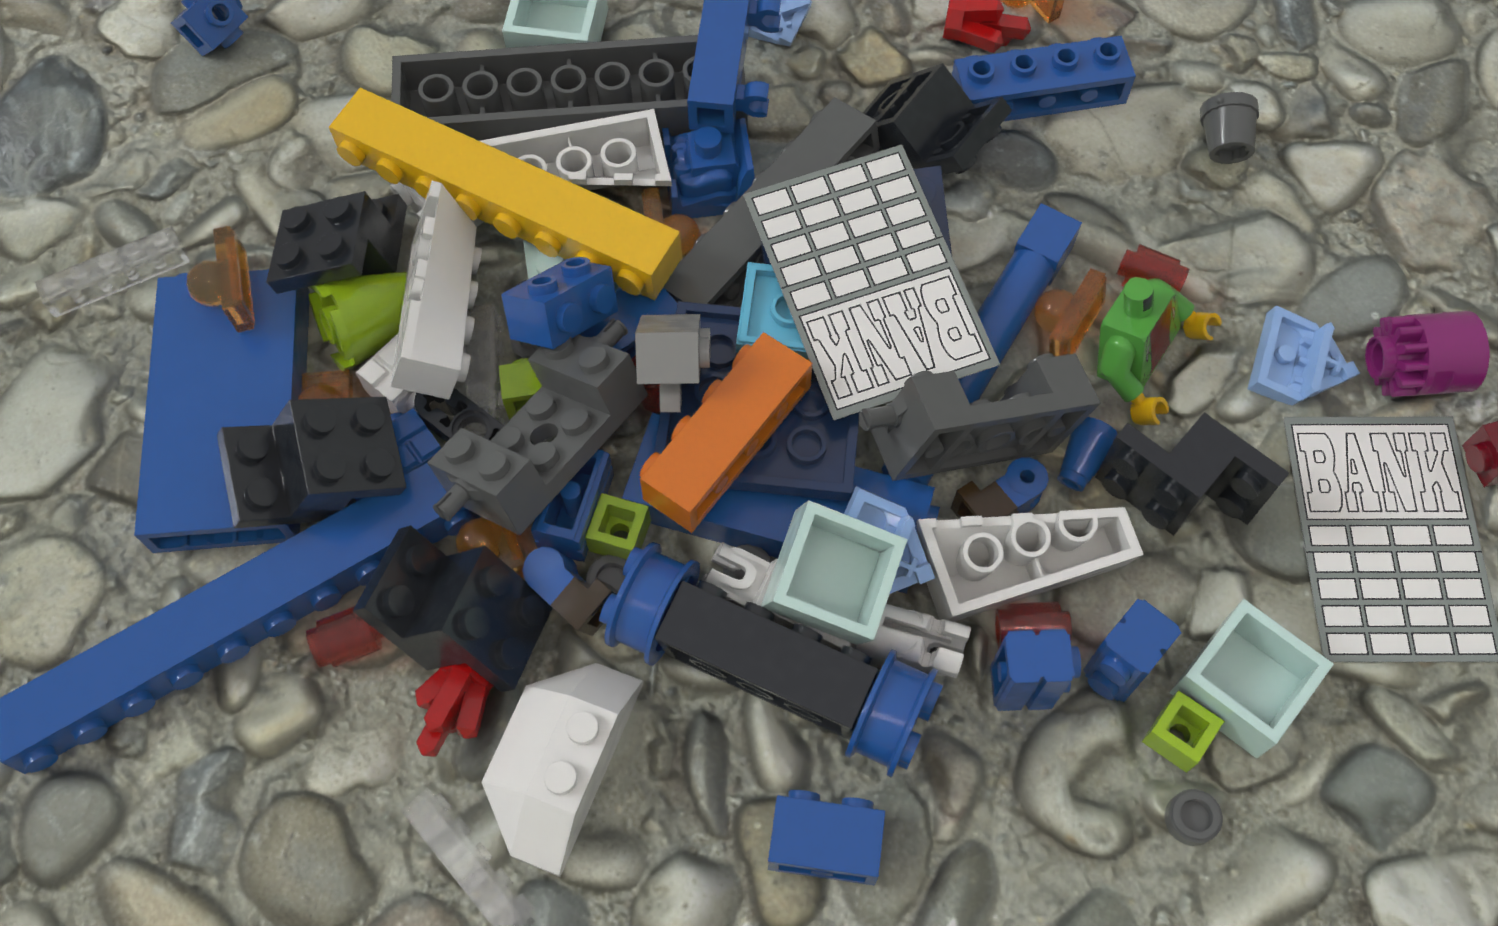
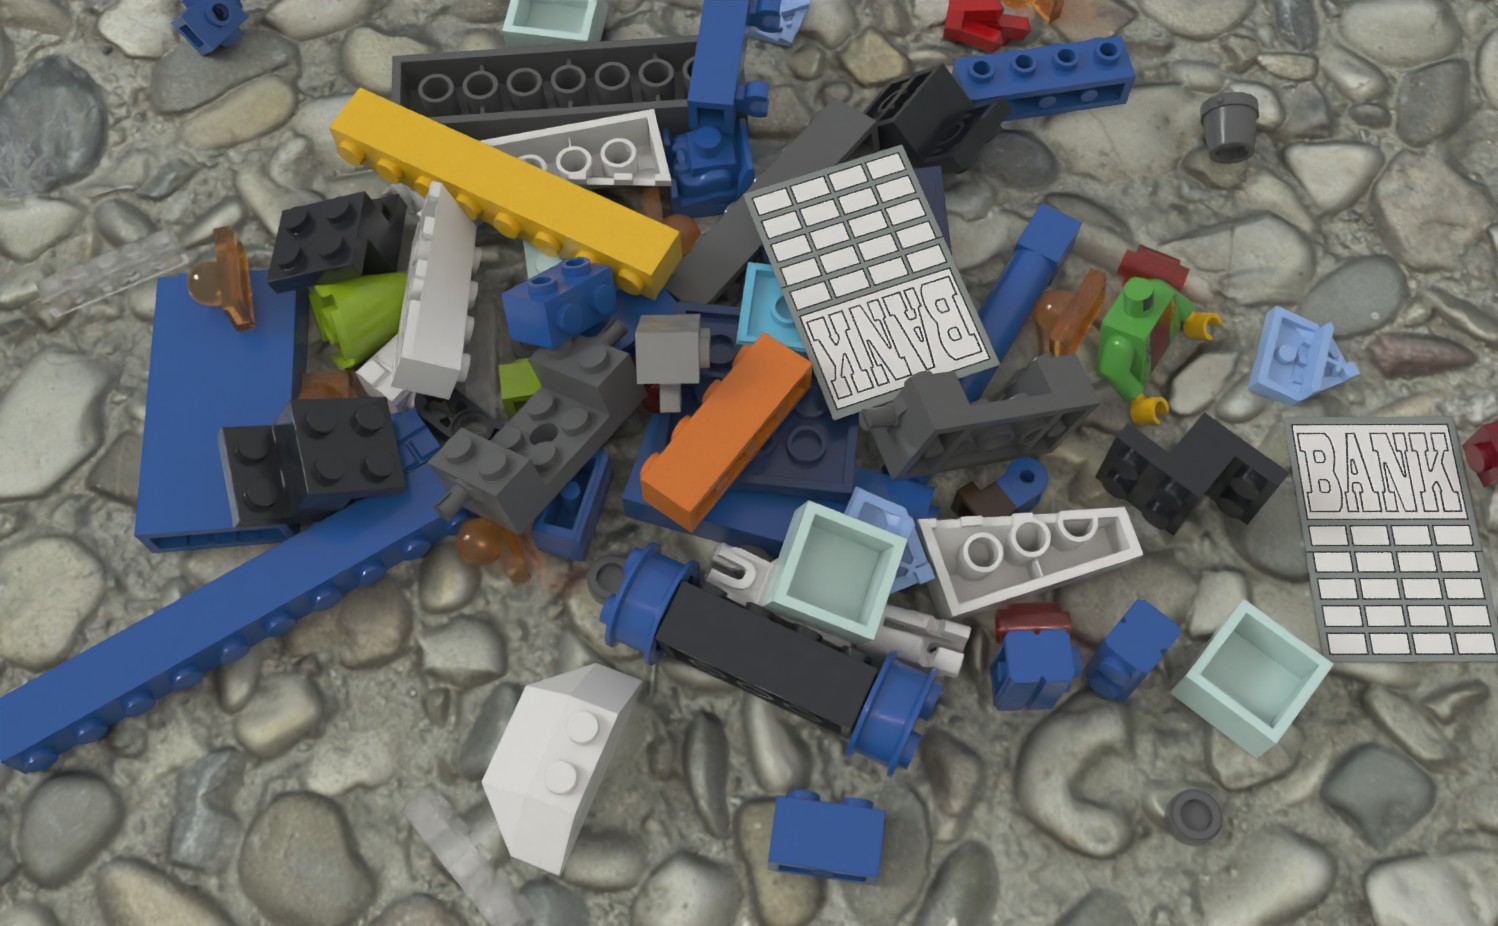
clear red brick [306,606,384,668] -> none
black bracket [353,525,553,692] -> none
red rock [415,663,493,757] -> none
leg [523,547,618,636] -> none
lime plate [585,493,651,560] -> none
blue cone [1057,417,1118,492] -> none
lime plate [1142,690,1225,773] -> none
magenta gear [1365,311,1490,397] -> none

